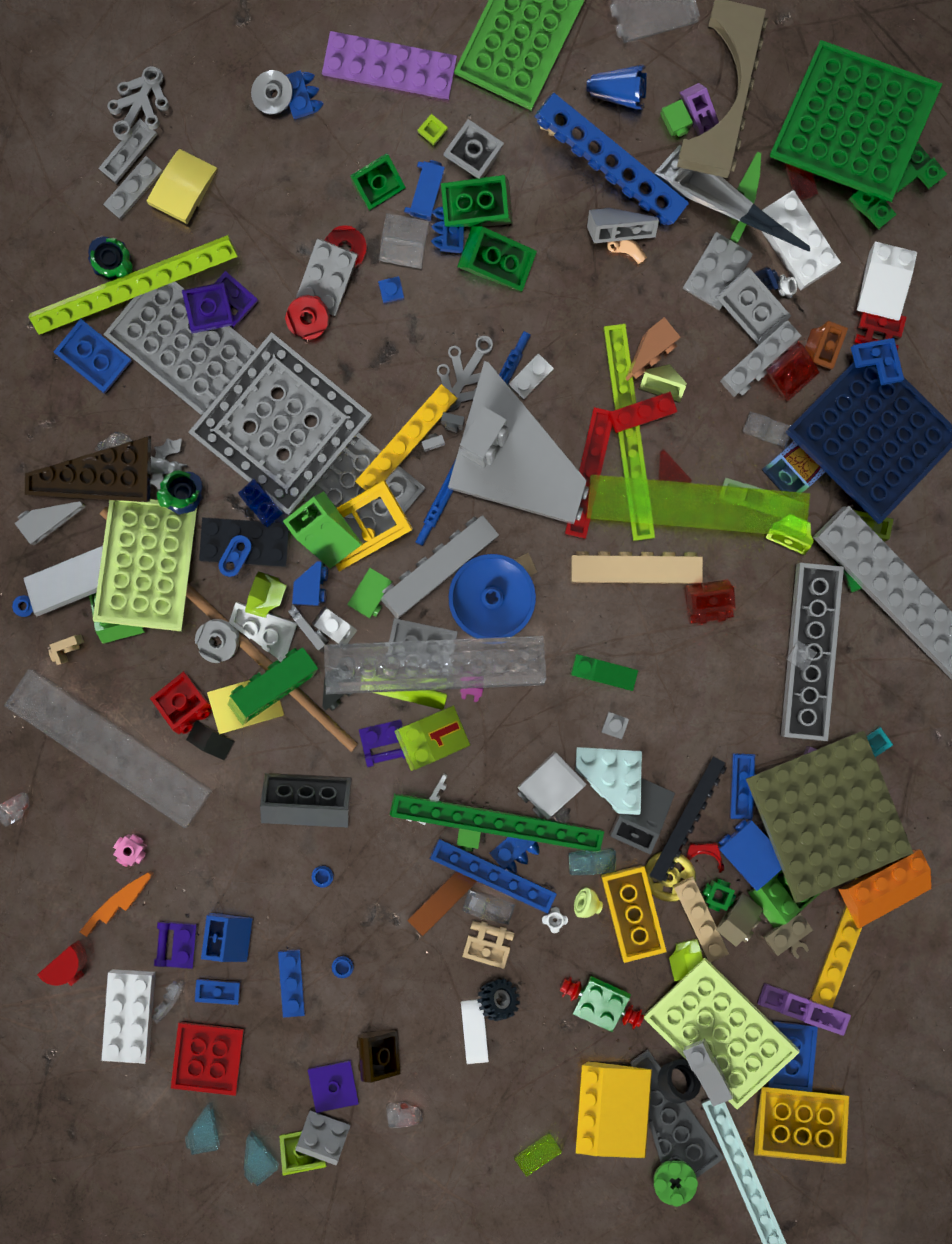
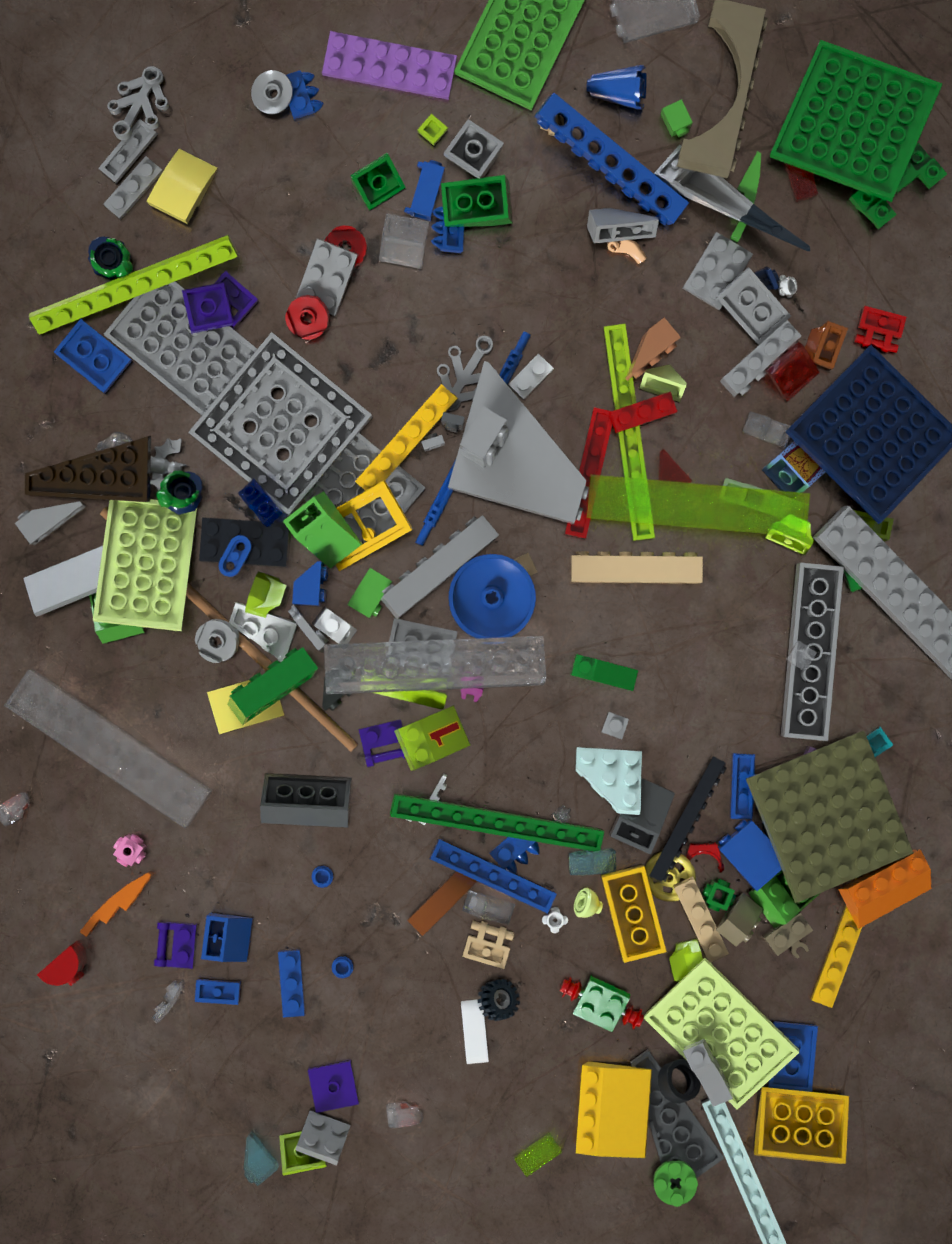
blue plate [12,595,33,617] -> none
tan bracket [48,634,84,665] -> none
white brick [101,969,156,1064] -> none
red plate [150,671,212,734] -> none
red plate [171,1022,244,1096] -> none
clear light blue slope [185,1103,220,1155] -> none
pearl dark grey slope [186,721,235,760] -> none
dark brown brick [357,1030,401,1083] -> none
blue plate [378,276,404,304] -> none
green slope [457,226,537,291] -> none
bright green brick [457,829,481,852] -> none
light grey slope [517,751,587,819] -> none
medium lavender slope [679,83,719,136] -> none
clear red brick [686,580,736,625] -> none
medium lavender slope [757,983,851,1036] -> none
white brick [762,190,841,291] -> none
blue plate [851,338,904,385] -> none
white slope [857,242,917,321] -> none

